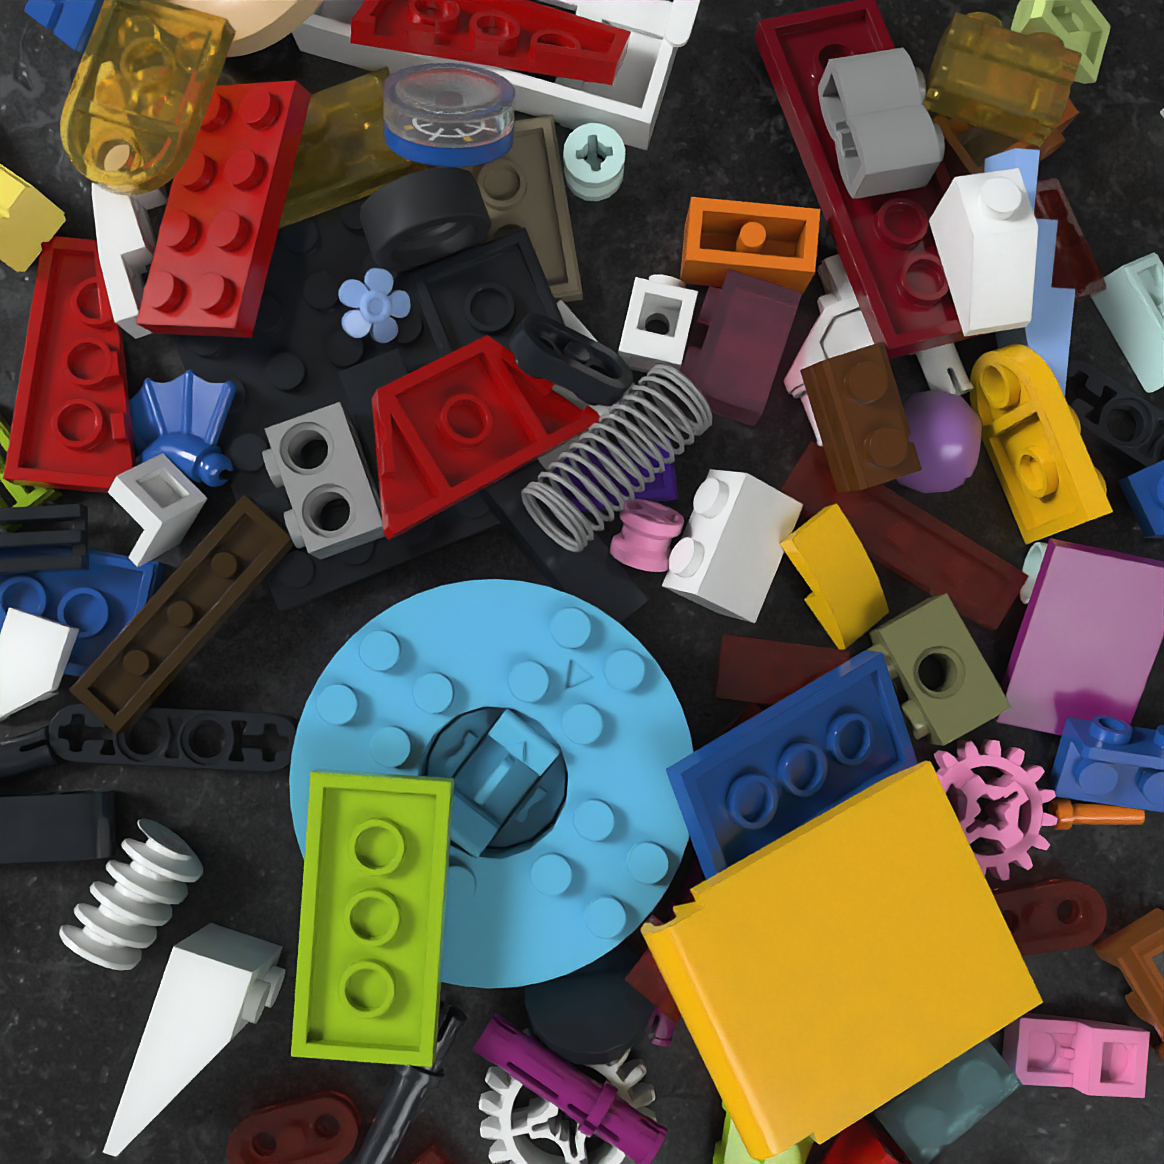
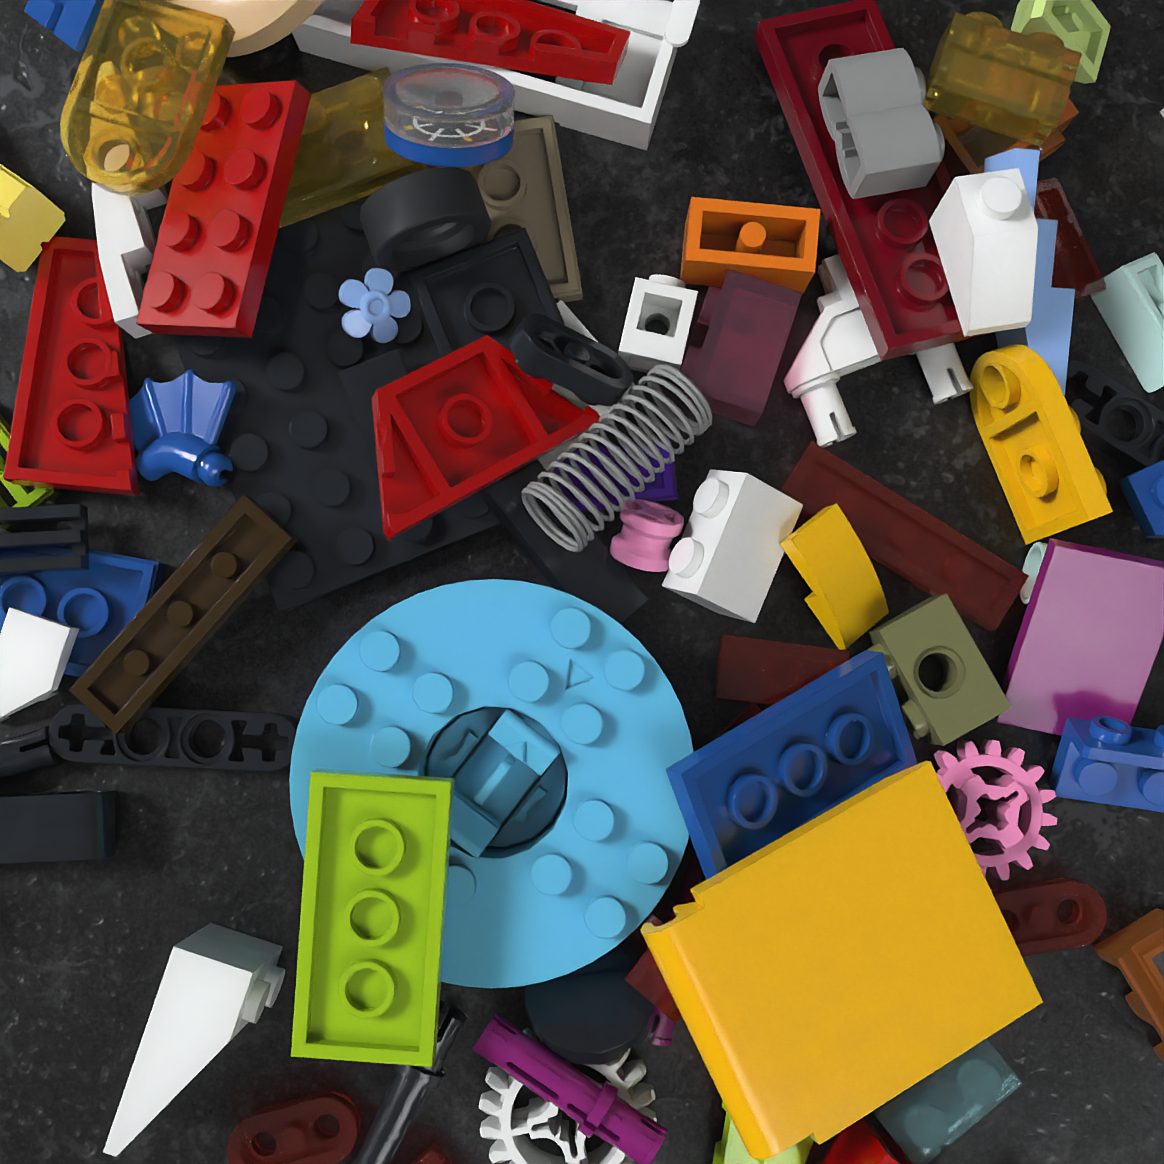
white piece [59,818,203,971] -> none
white panel [108,453,208,567] -> none
light grey brick [262,402,385,560] -> none
light aqua wheel [563,123,626,201] -> none
reddish brown brick [800,341,922,493] -> none
medium lavender hair [896,389,982,493] -> none
bright pink slope [1000,1013,1150,1098] -> none
orange piece [1048,798,1145,830] -> none

